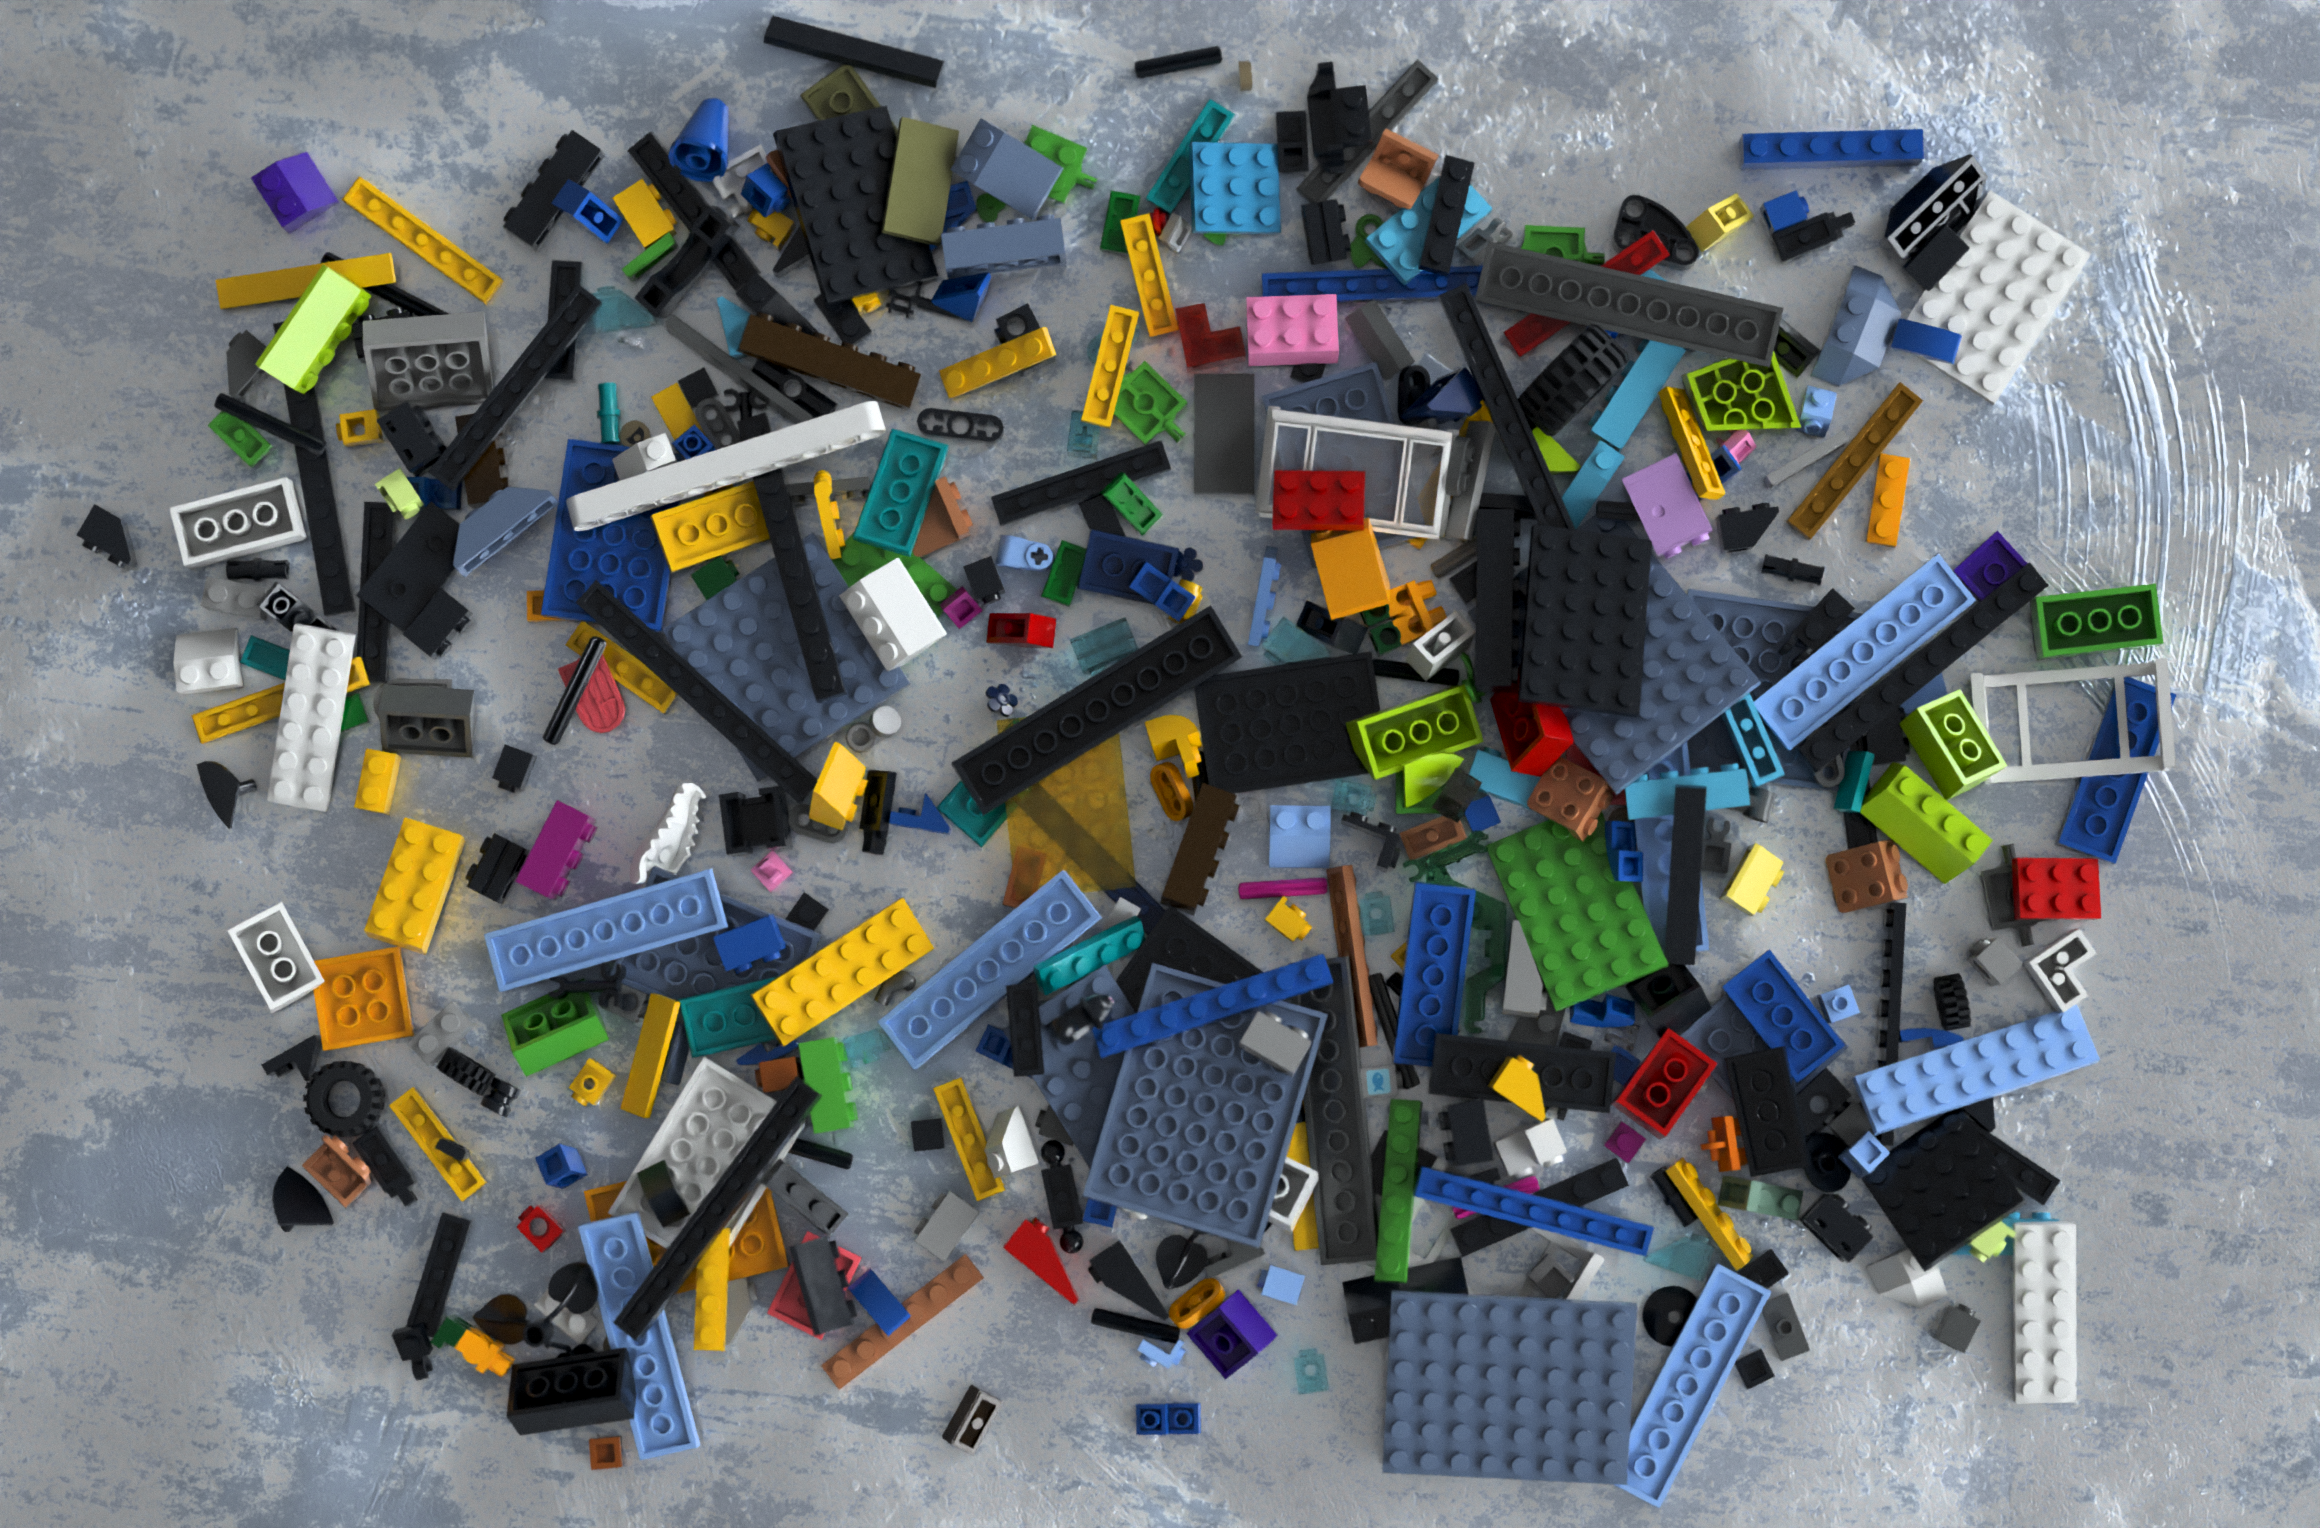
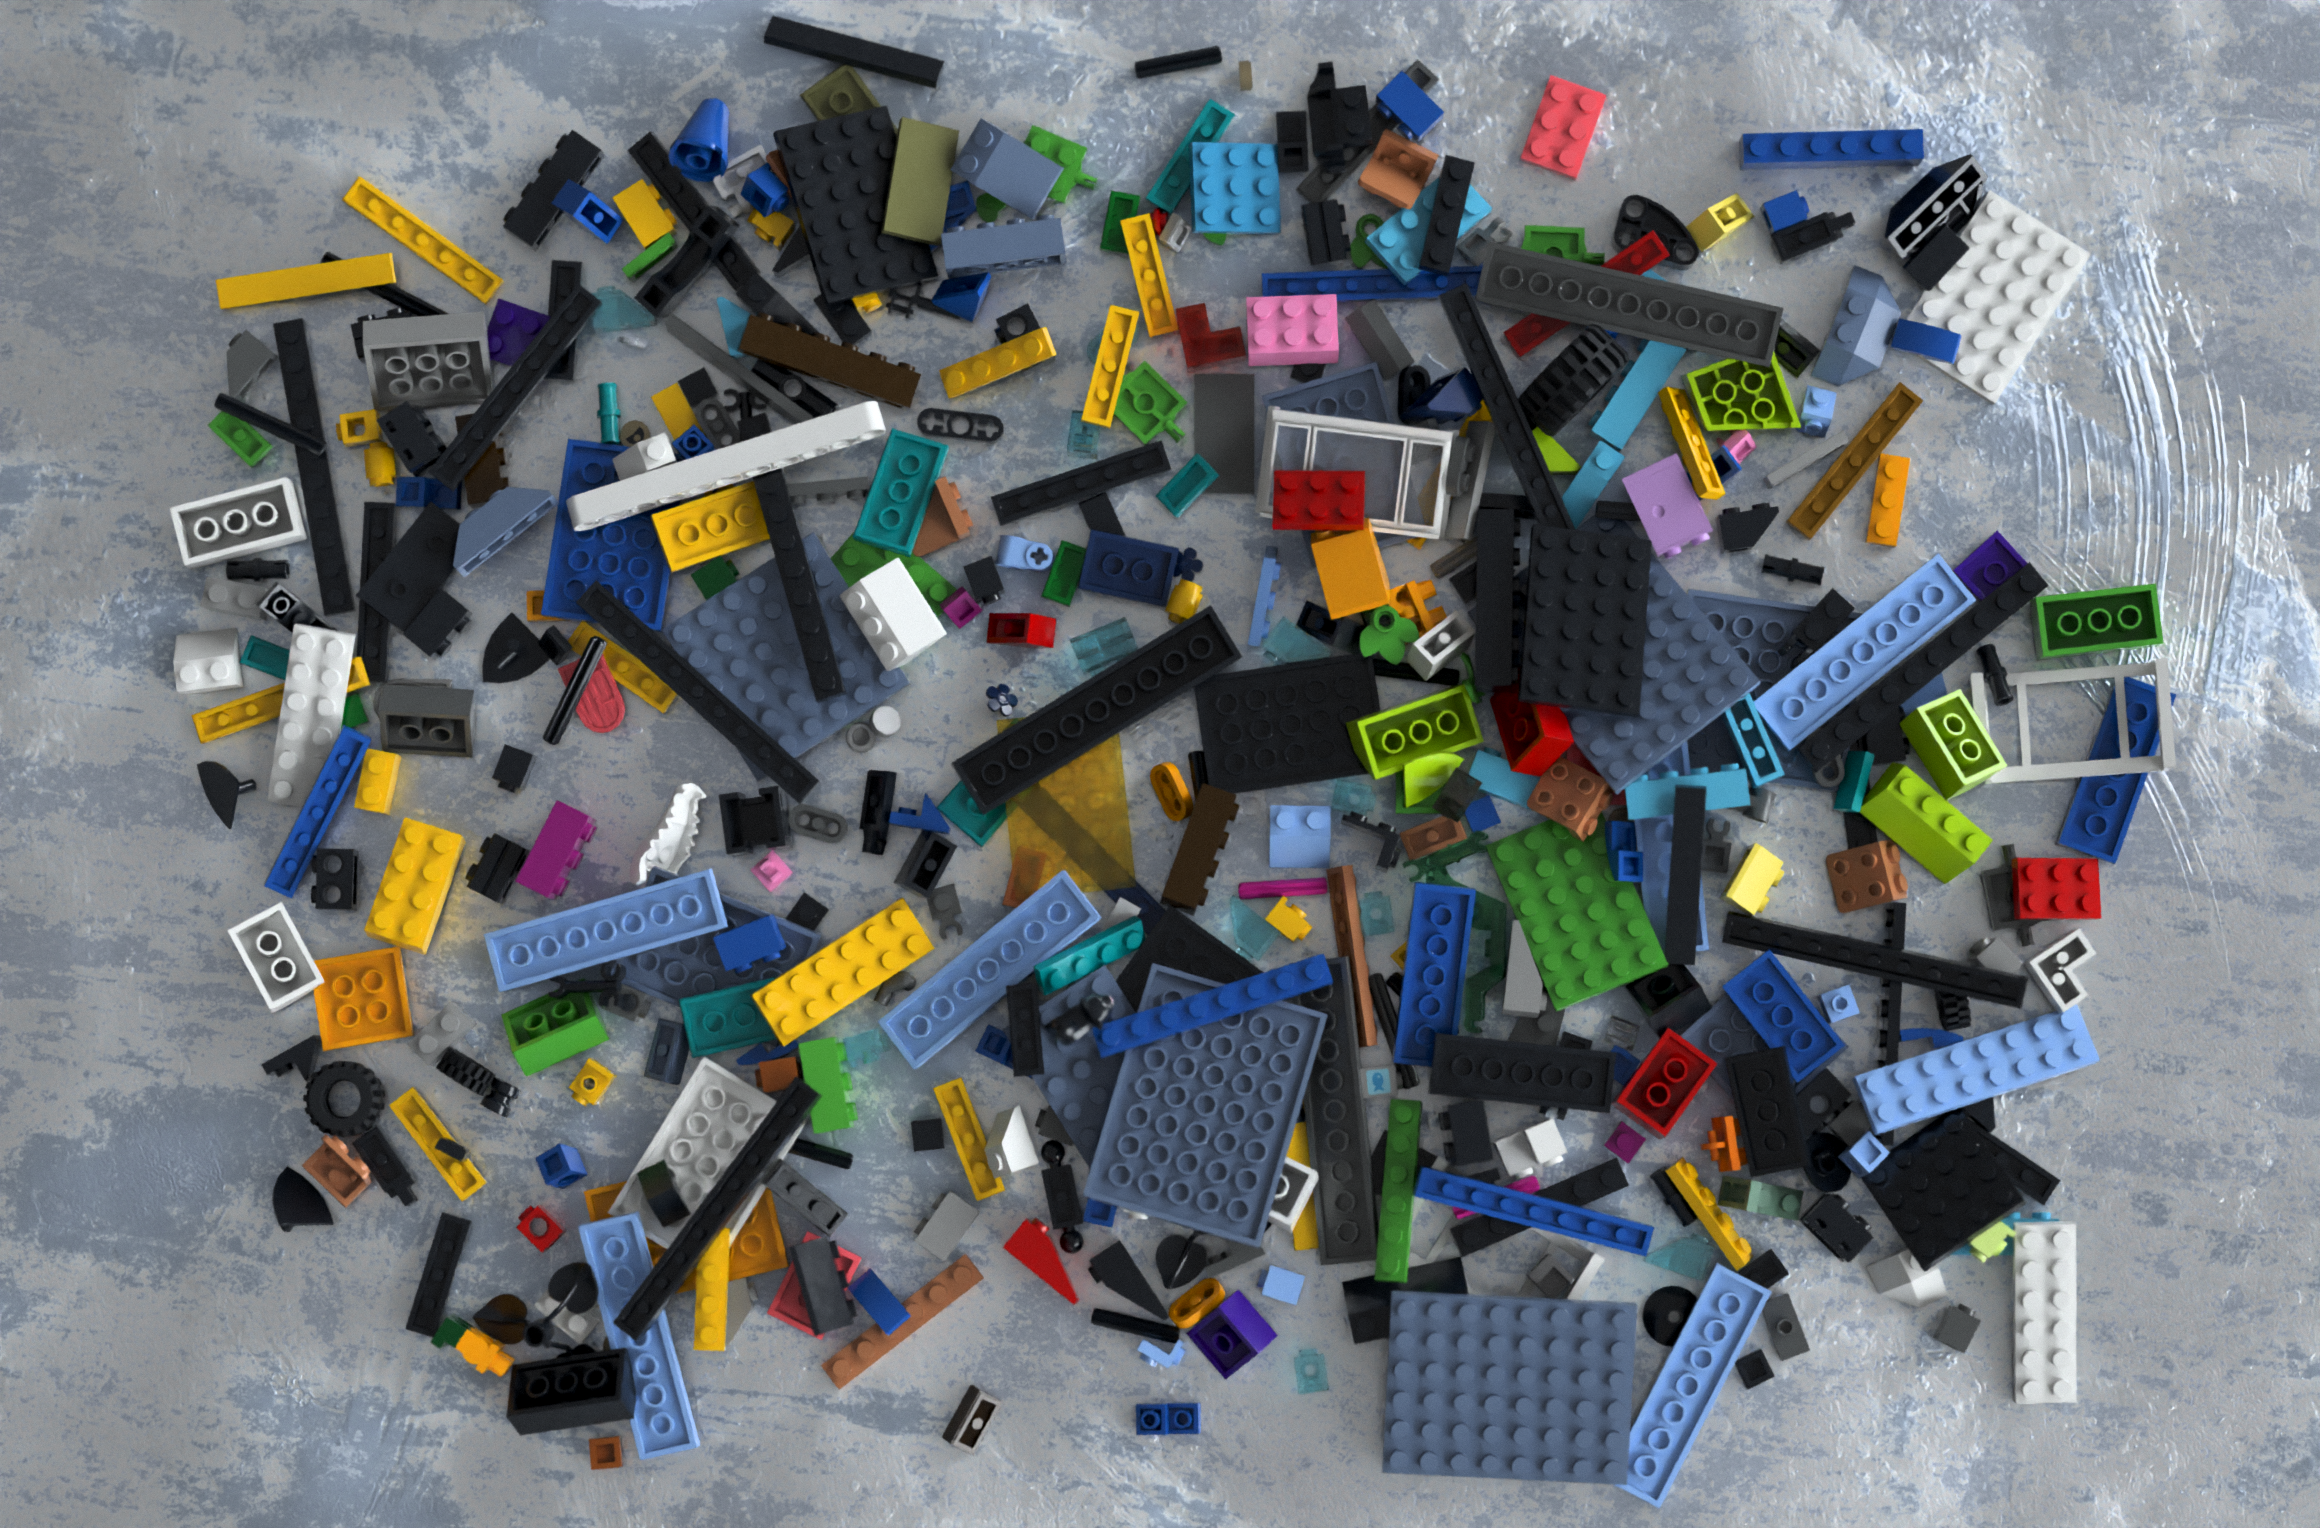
black slope [77,504,137,568] -> none
dark purple slope [251,152,339,234] -> none
slope [255,265,372,394] -> none
yellowish green brick [375,468,424,519] -> none
black plate [392,1323,433,1381] -> none
yellow tile [620,993,681,1118] -> none
yellow slope [809,741,868,831] -> none
yellow plate [814,470,846,560] -> none
green plate [1100,472,1163,536] -> none
blue slope [1129,562,1196,622] -> none
yellow brick [1144,715,1202,778] -> none
light grey brick [1239,1011,1311,1077] -> none
yellow slope [1488,1055,1546,1122] -> none
blue slope [1569,994,1635,1027] -> none
none -> blue plate [264,725,371,898]
none -> black brick [311,848,359,911]
none -> yellow brick [364,442,396,487]
none -> black shield [482,612,550,683]
none -> dark purple plate [487,298,551,367]
none -> black tile [538,625,573,665]
none -> black brick [893,830,958,899]
none -> dark grey plate [927,884,963,940]
none -> teal tile [1155,453,1219,518]
none -> clear light blue slope [1229,895,1281,962]
none -> bright green plate [1360,606,1419,665]
none -> blue brick [1375,71,1444,143]
none -> coral plate [1520,75,1606,180]
none -> black plate [1722,911,2029,1009]
none -> black pin [1976,644,2014,706]

